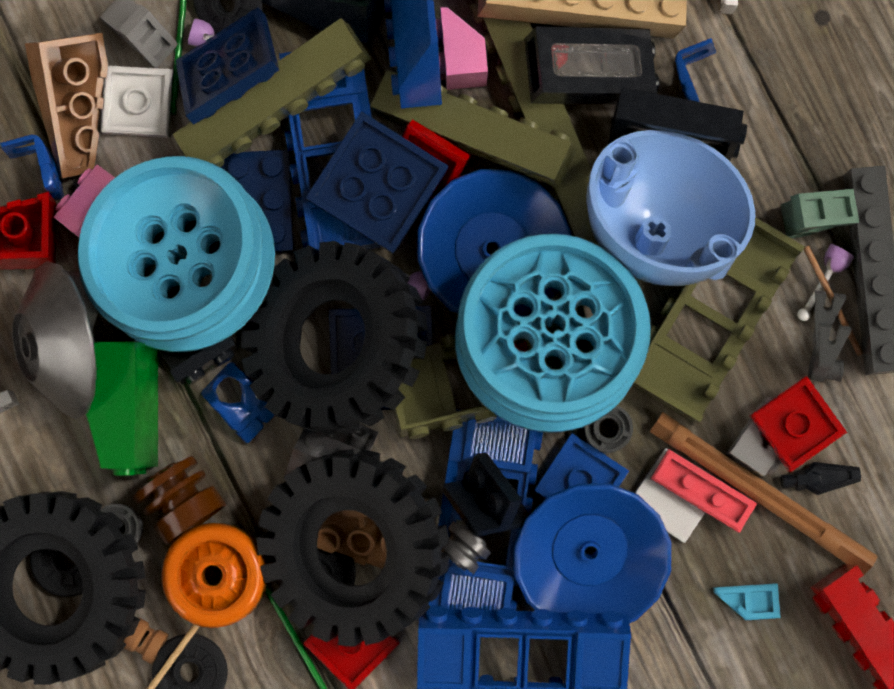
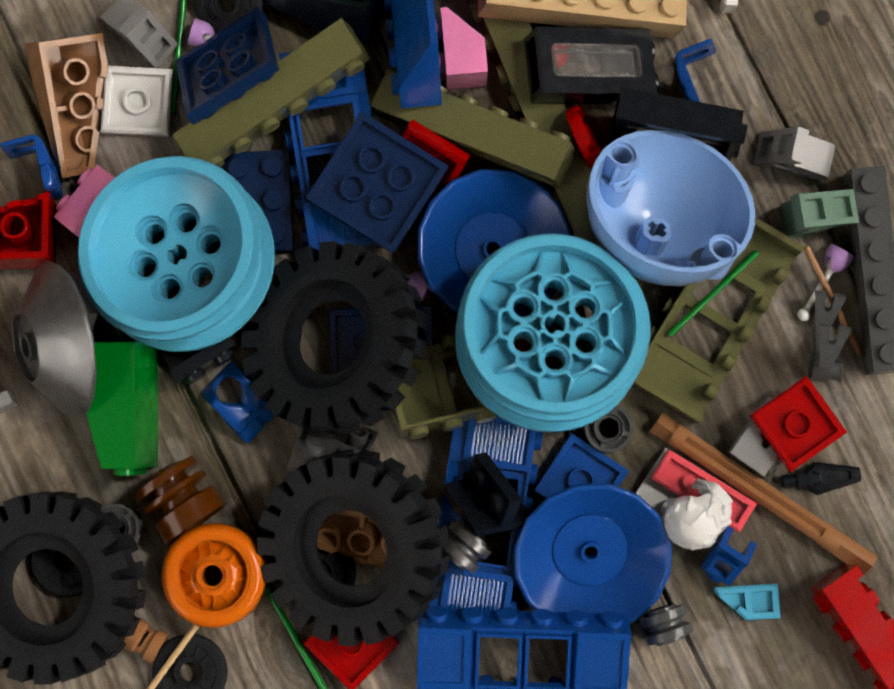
none -> red tile [566,104,602,170]
none -> dark grey wheel [639,603,693,646]
none -> white helmet [660,478,733,551]
none -> green axle [667,250,760,337]
none -> blue window [700,526,757,586]
none -> light grey tile [753,126,835,180]

